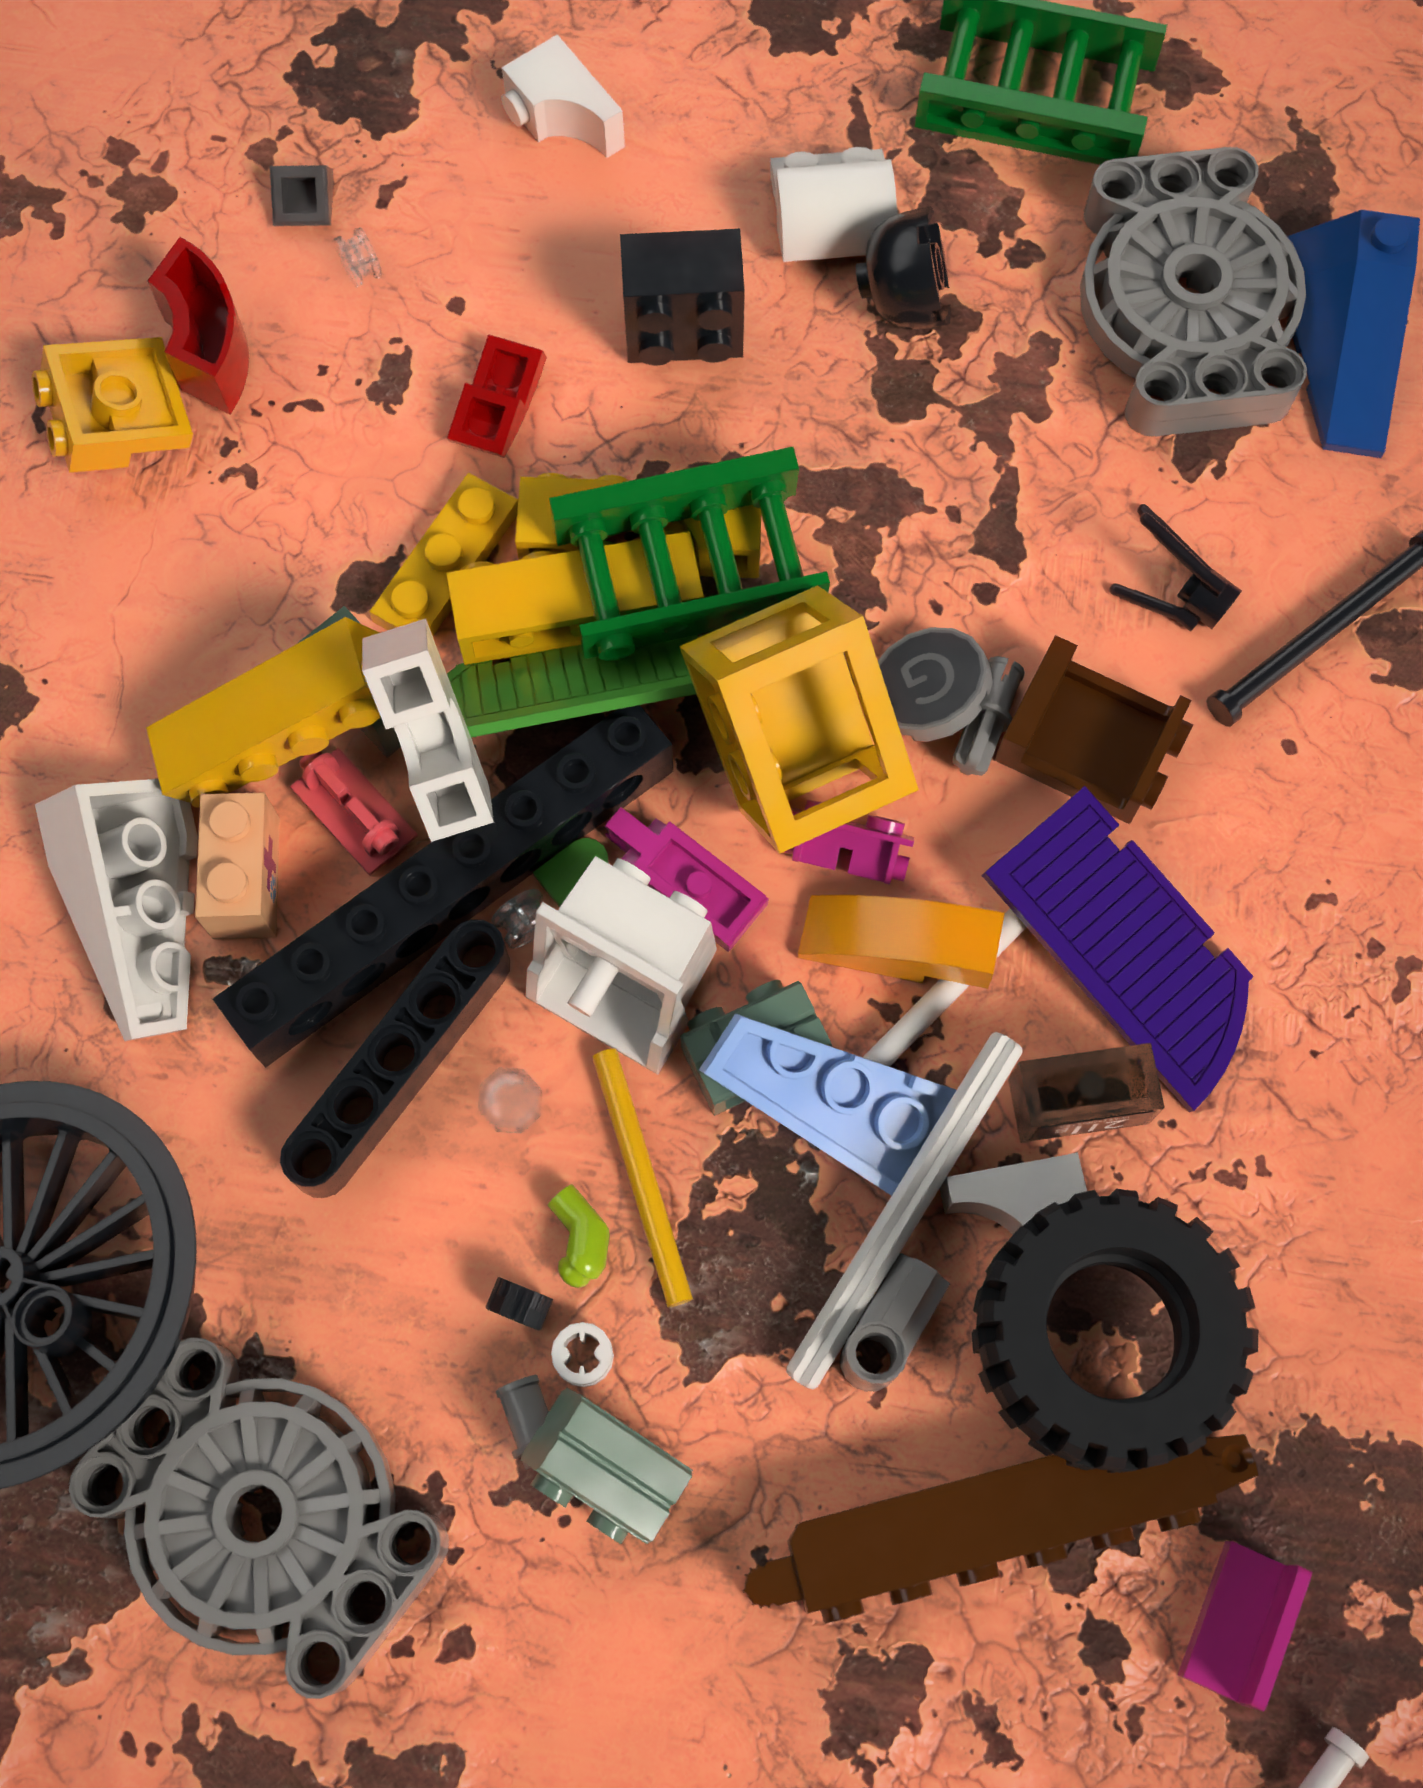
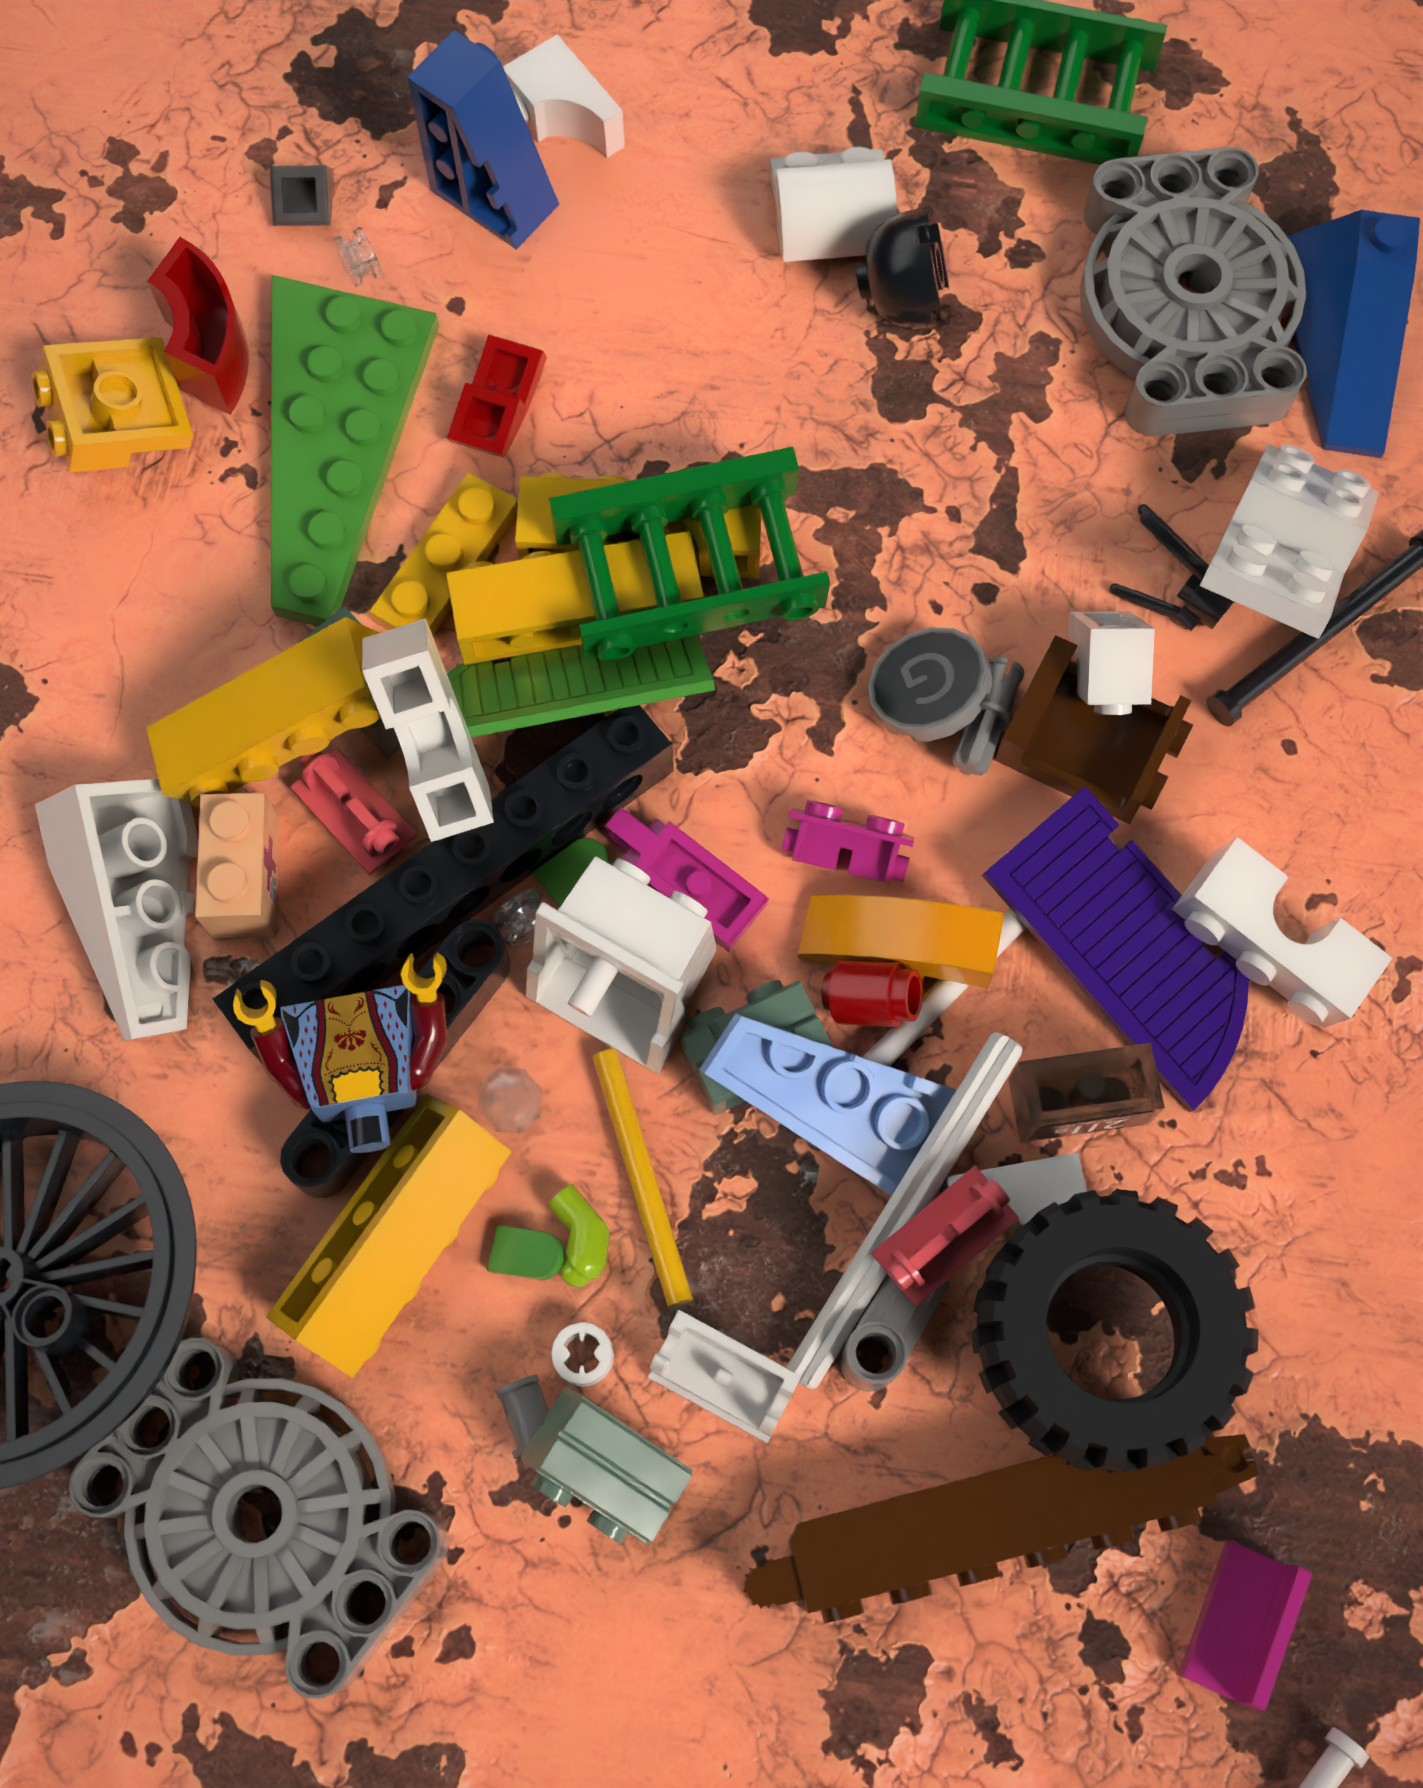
black axle [485,1277,553,1330] -> none
black brick [620,228,745,366] -> none
yellow piece [679,585,919,854] -> none
none -> torso [233,953,447,1153]
none -> yellow brick [265,1093,512,1379]
none -> bright green wing [271,275,439,626]
none -> blue wedge [407,30,559,250]
none -> bright green piece [487,1225,565,1281]
none -> white hinge [648,1310,801,1444]
none -> red brick [821,960,923,1027]
none -> coral hinge [871,1165,1020,1307]
none -> white arch [1068,611,1155,715]
none -> white arch [1172,837,1392,1028]
none -> white piece [1200,444,1379,639]

